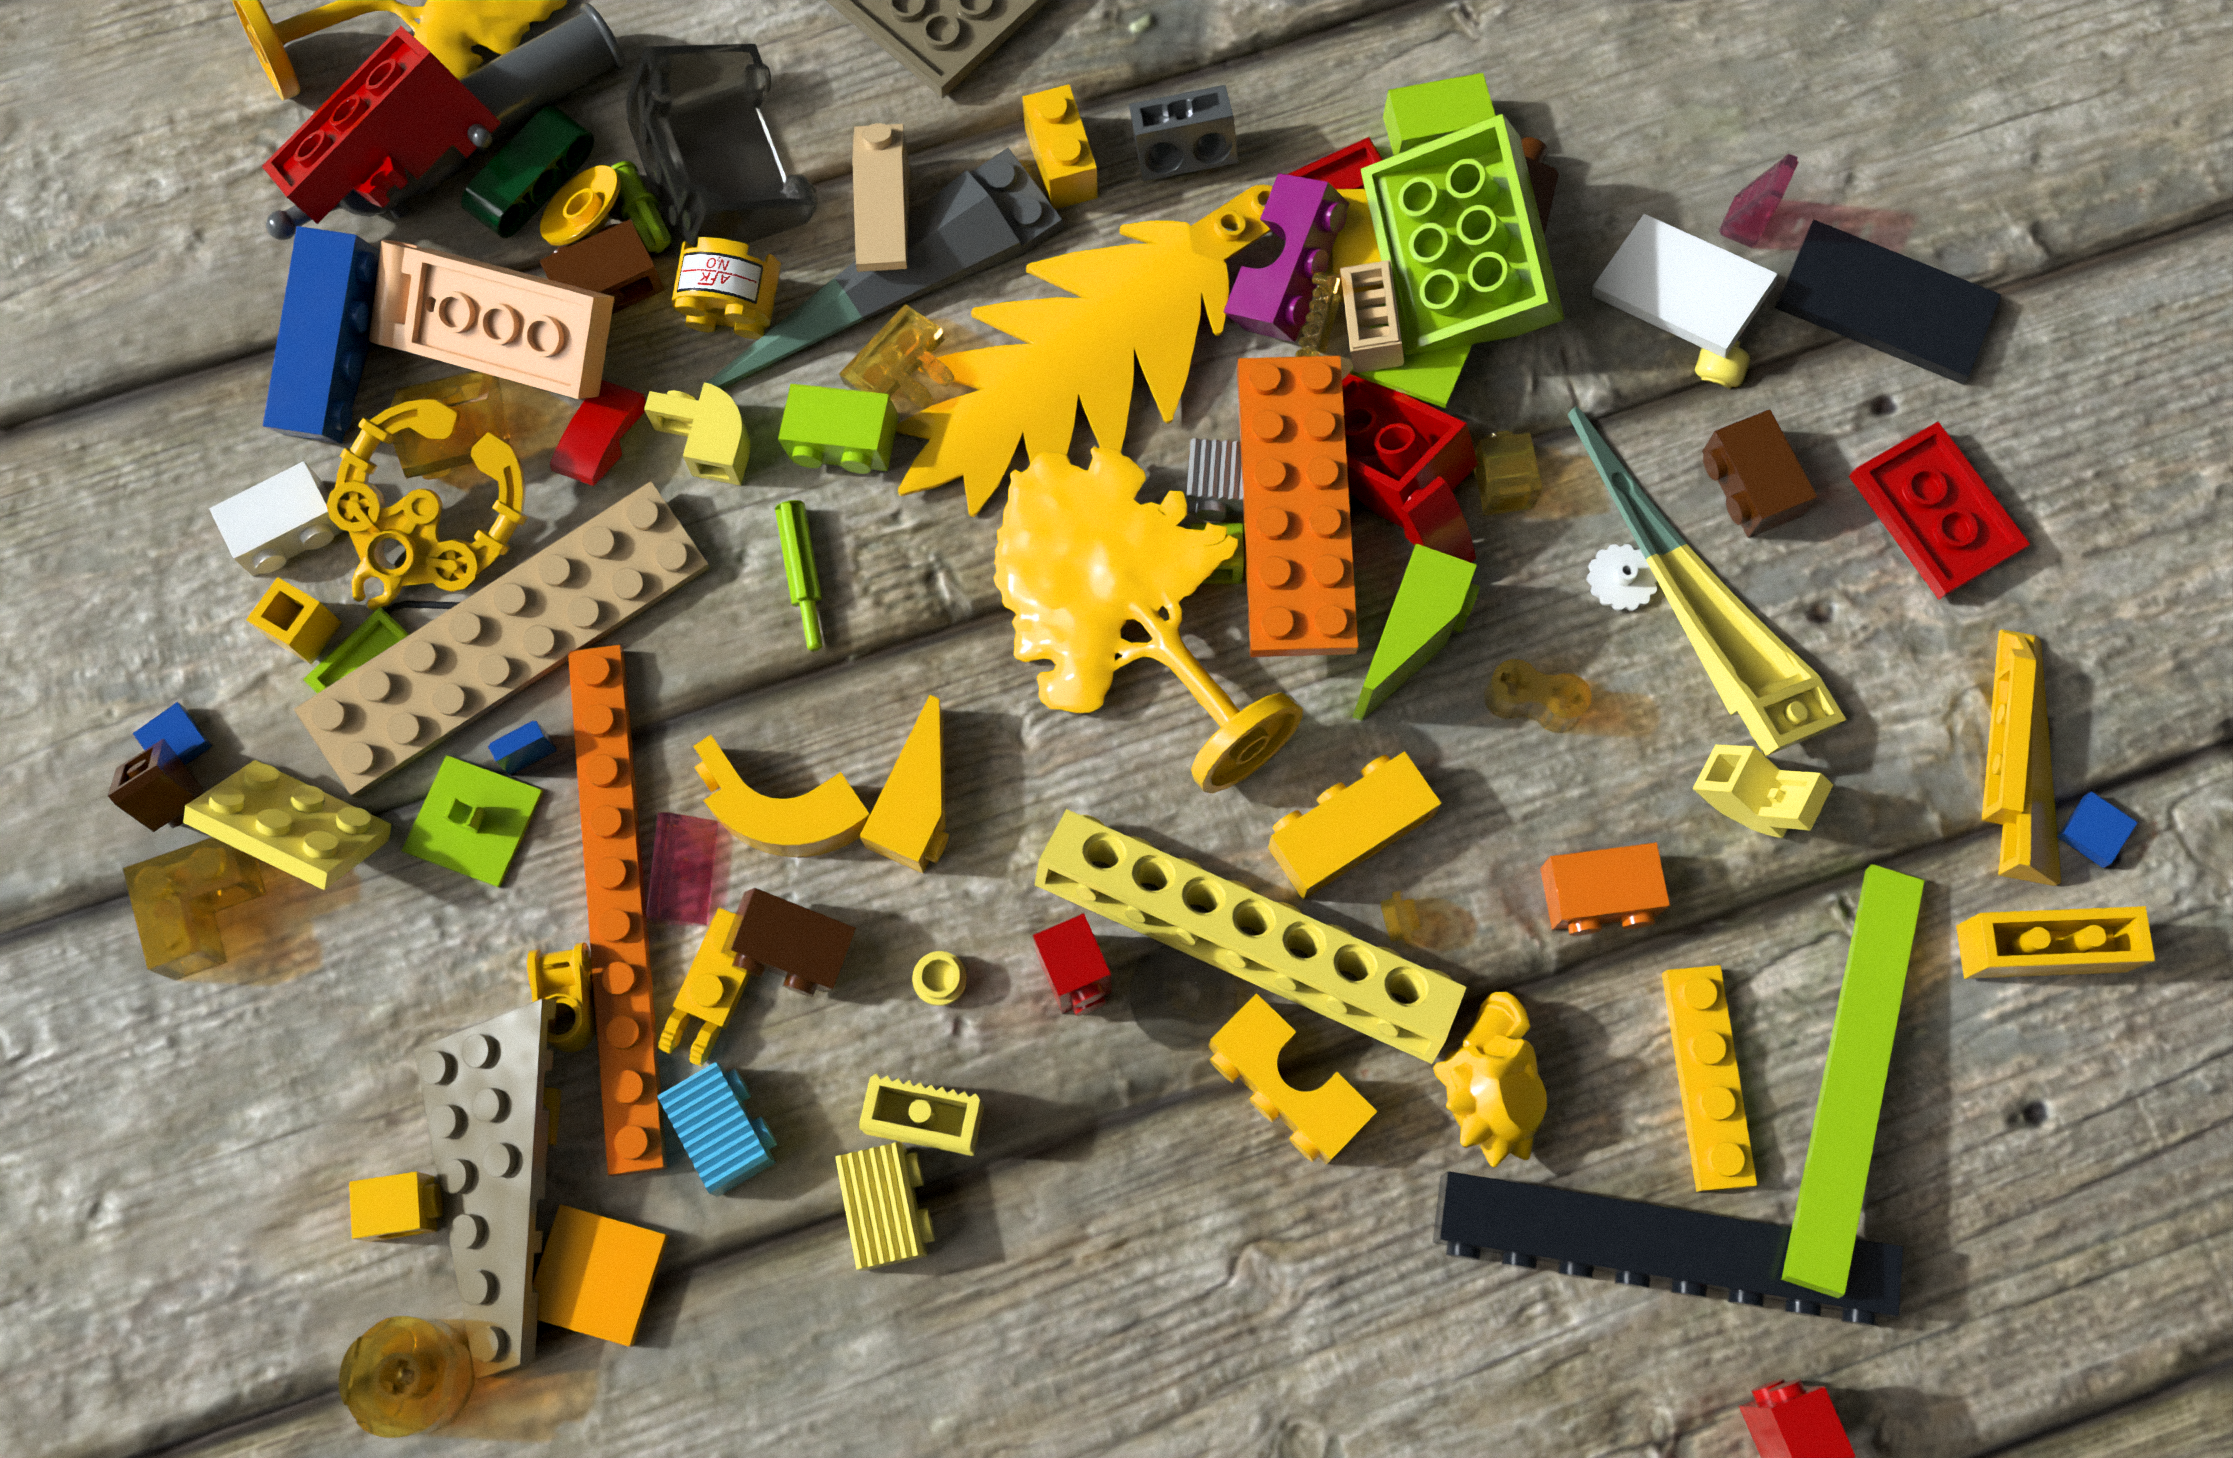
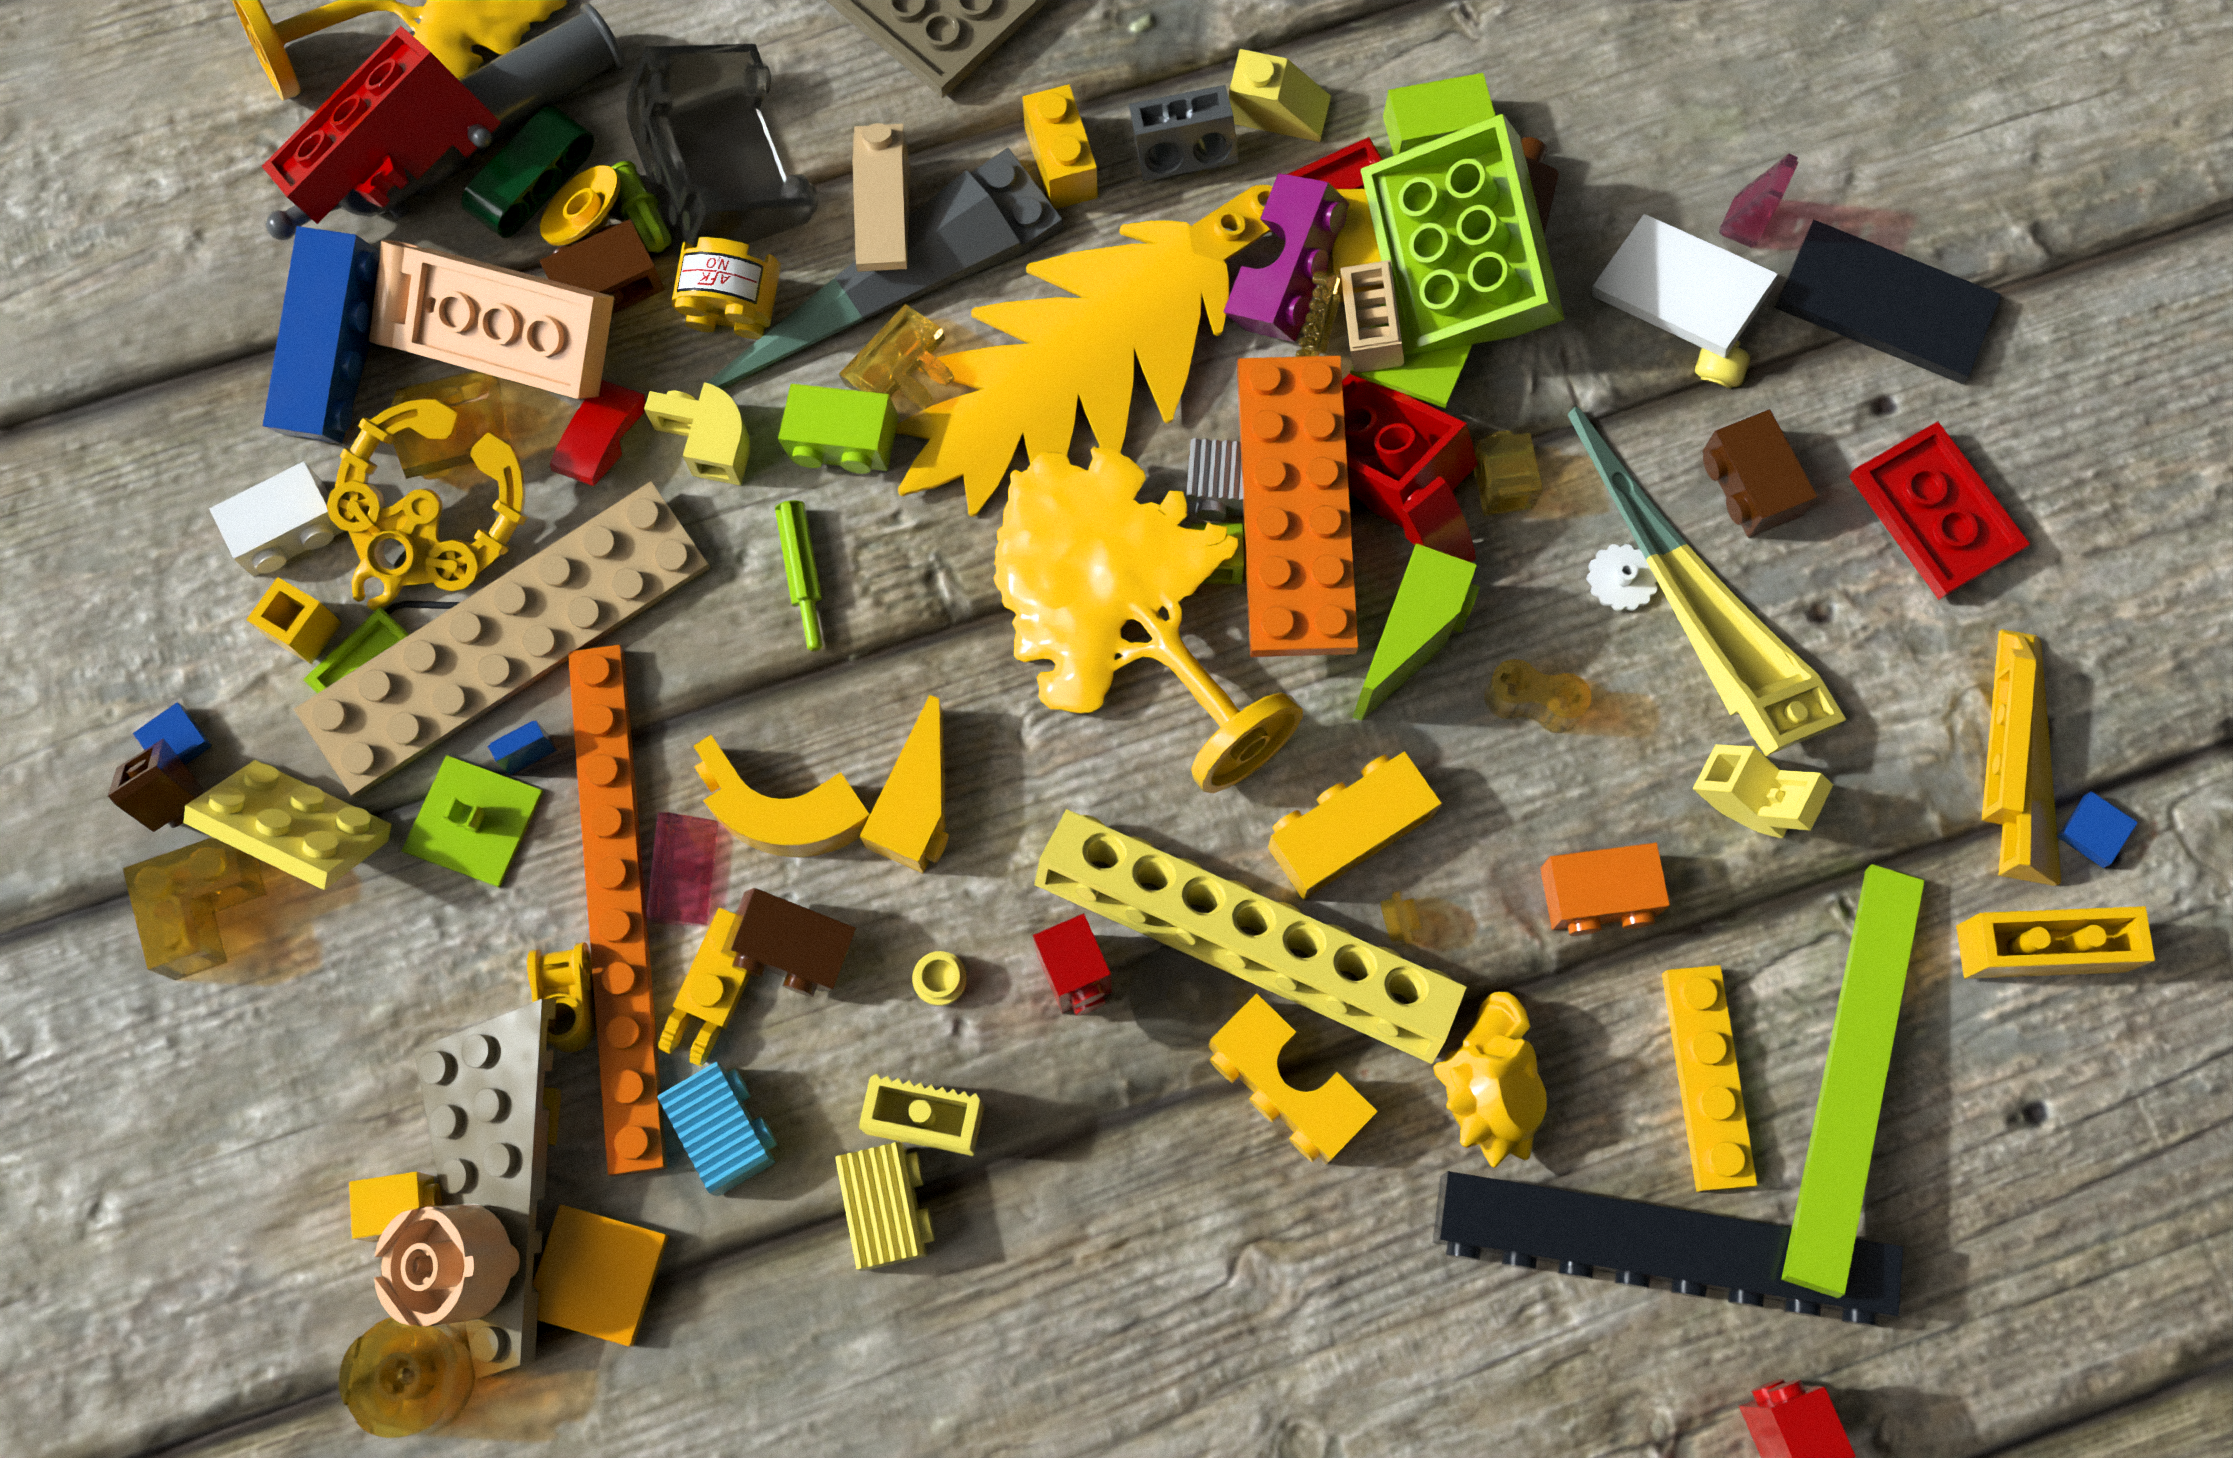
none -> light nougat brick [374,1203,520,1327]
none -> light yellow slope [1229,49,1331,142]

